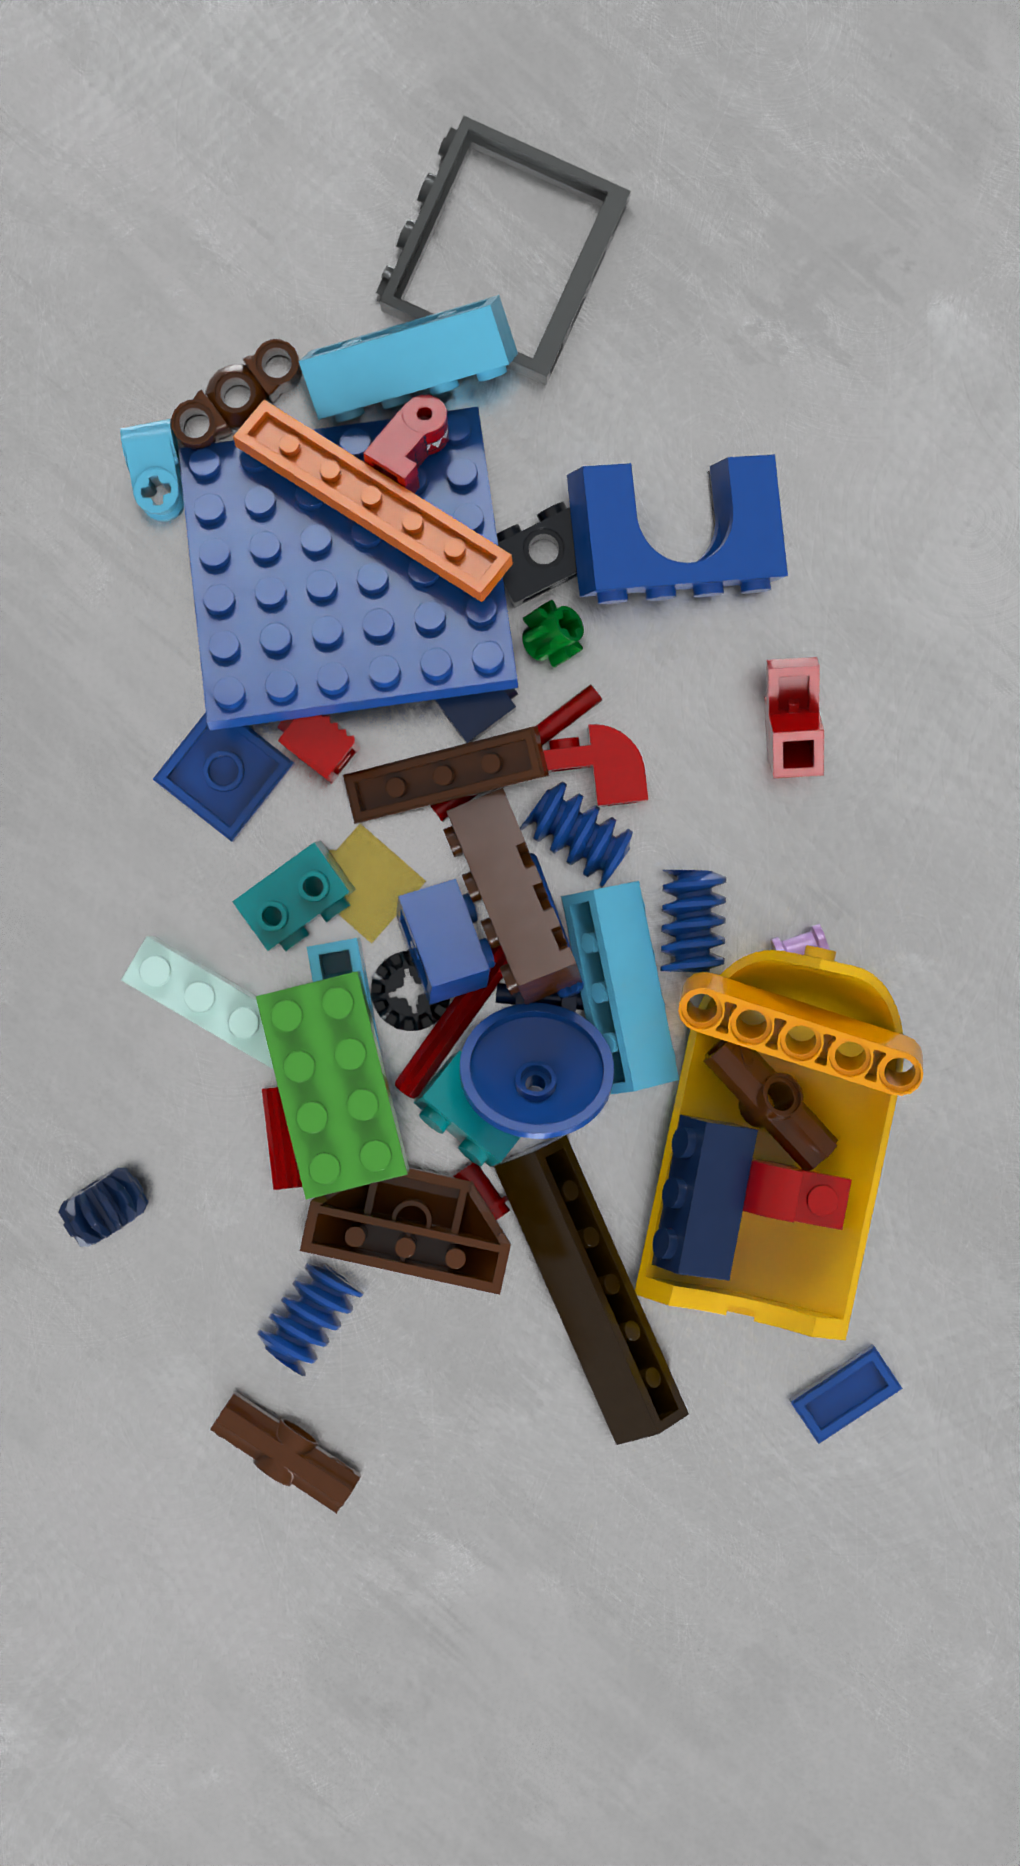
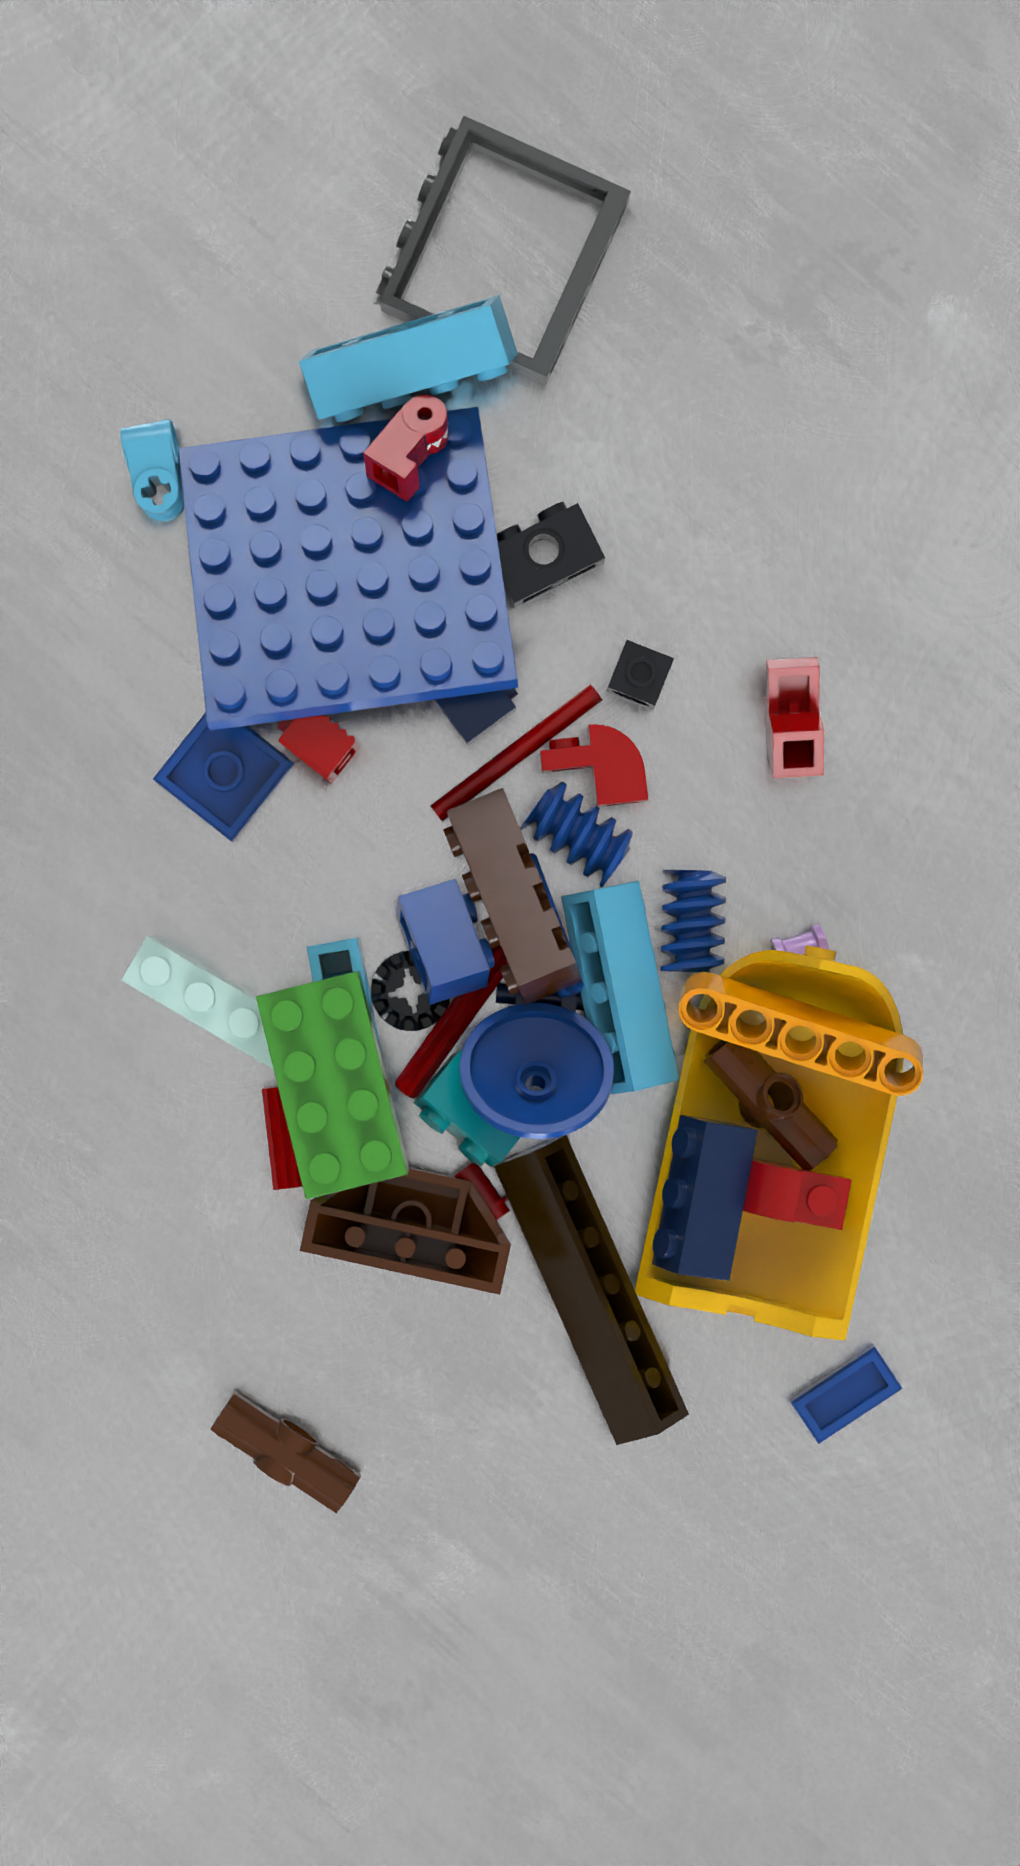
dark blue gear [58,1168,148,1247] -> none
reddish brown piece [171,339,302,449] -> none
teal brick [232,841,356,952] -> none
orange plate [233,400,513,602] -> none
blue piece [257,1263,364,1376] -> none
clear yellow piece [329,823,426,944] -> none
reddish brown tile [343,726,549,824] -> none
green gear [522,600,584,667] -> none
blue arch [567,454,788,604] -> none
none -> black brick [606,640,674,710]

